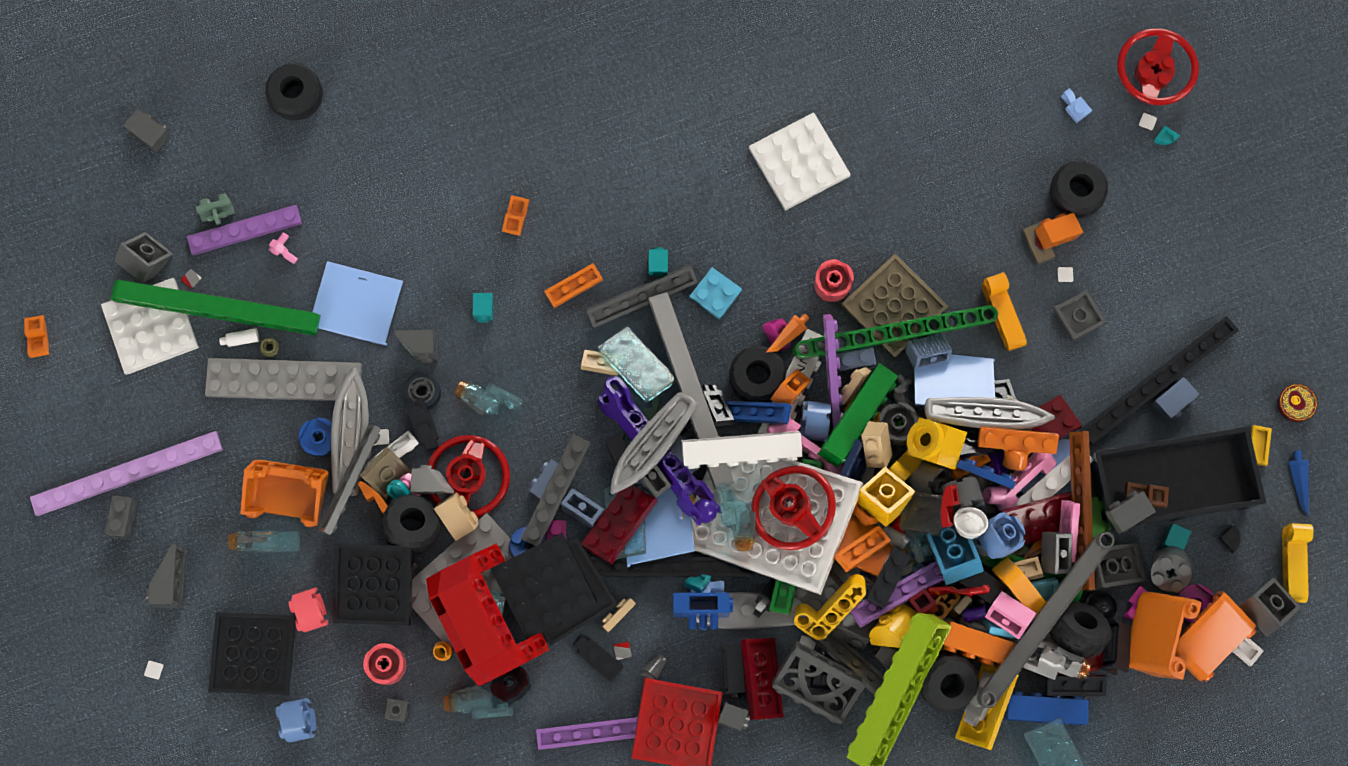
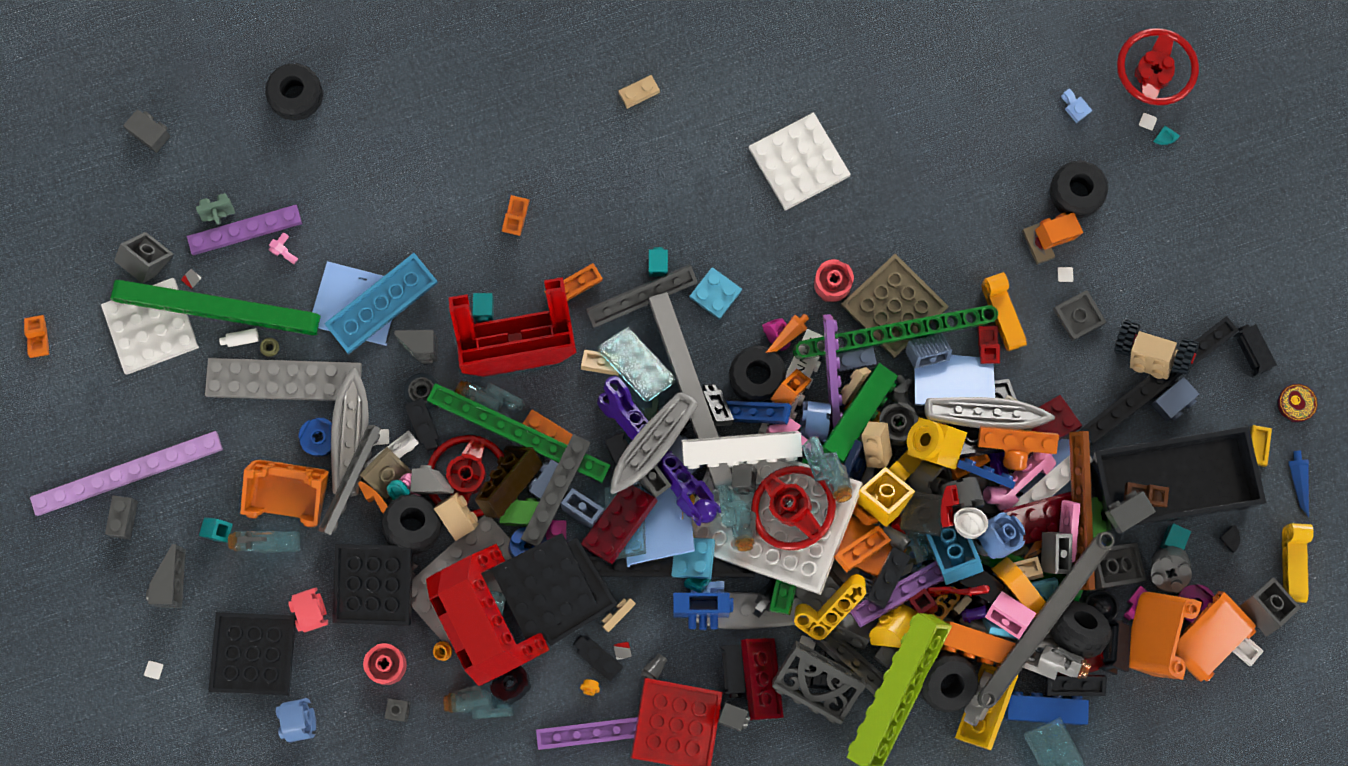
none -> teal brick [199,517,233,543]
none -> dark azure plate [324,253,438,354]
none -> green plate [427,383,610,483]
none -> red wedge [448,277,577,377]
none -> dark brown wedge [475,446,543,518]
none -> bright green brick [500,498,539,527]
none -> orange plate [522,409,573,445]
none -> light orange plate [580,679,600,696]
none -> tan plate [619,75,660,109]
none -> medium azure plate [671,538,715,579]
none -> dark grey brick [732,464,757,495]
none -> clear light blue plate [802,436,852,503]
none -> red slope [978,326,1000,364]
none -> brick [1114,320,1199,379]
none -> black window [1234,324,1277,378]

